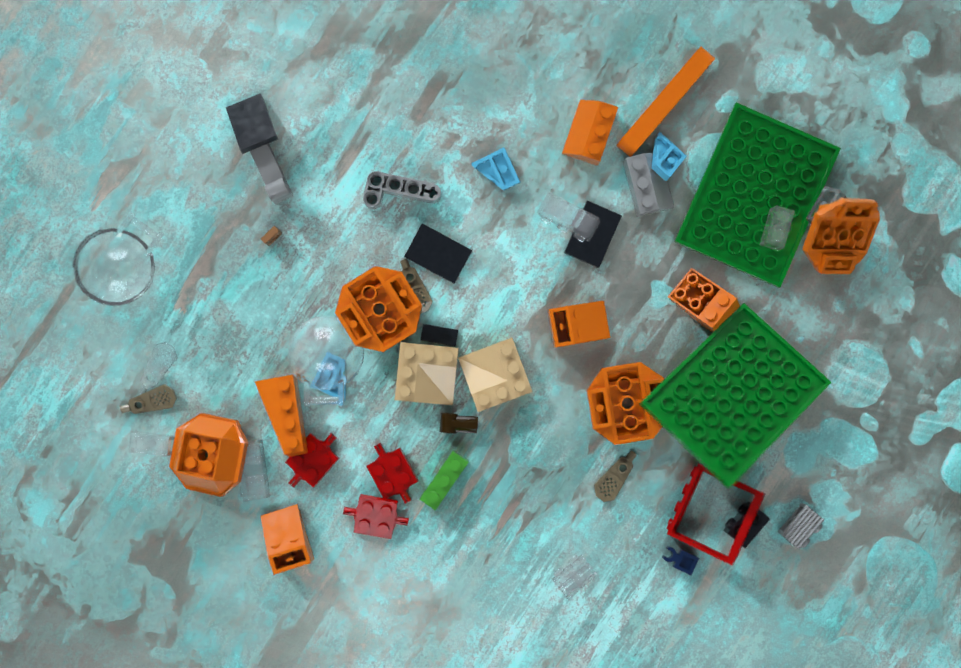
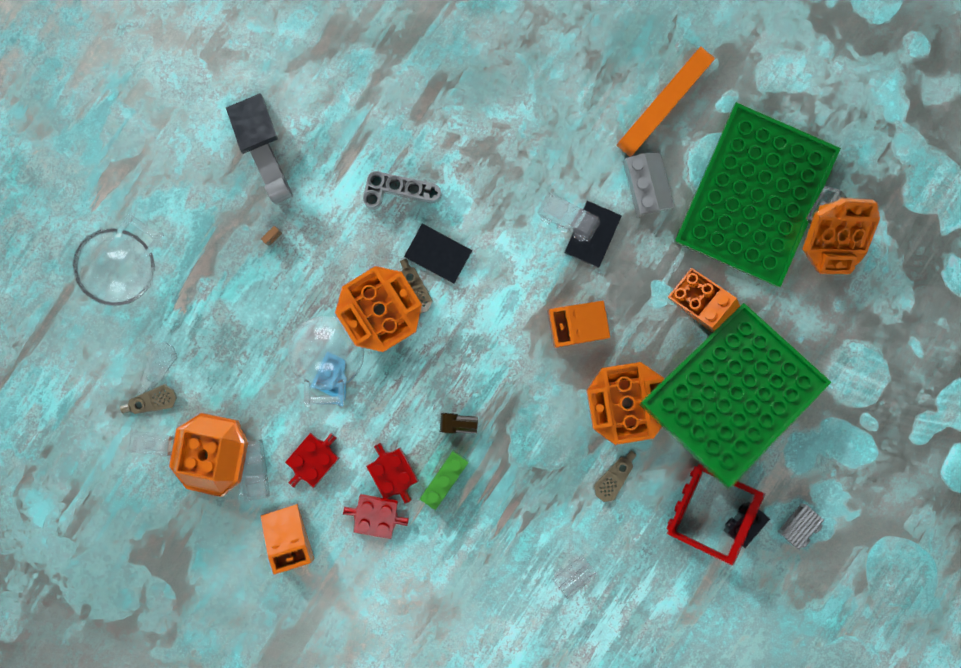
orange wedge [255,374,308,457] -> none
tan slope [394,342,459,405] -> none
black piece [420,324,458,347] -> none
tan slope [458,338,532,412] -> none
medium azure wing [471,148,521,191] -> none
orange slope [562,100,618,166] -> none
medium azure wing [652,132,687,181] -> none
dark blue plate [662,546,699,575] -> none
clear brick [760,205,795,251] -> none

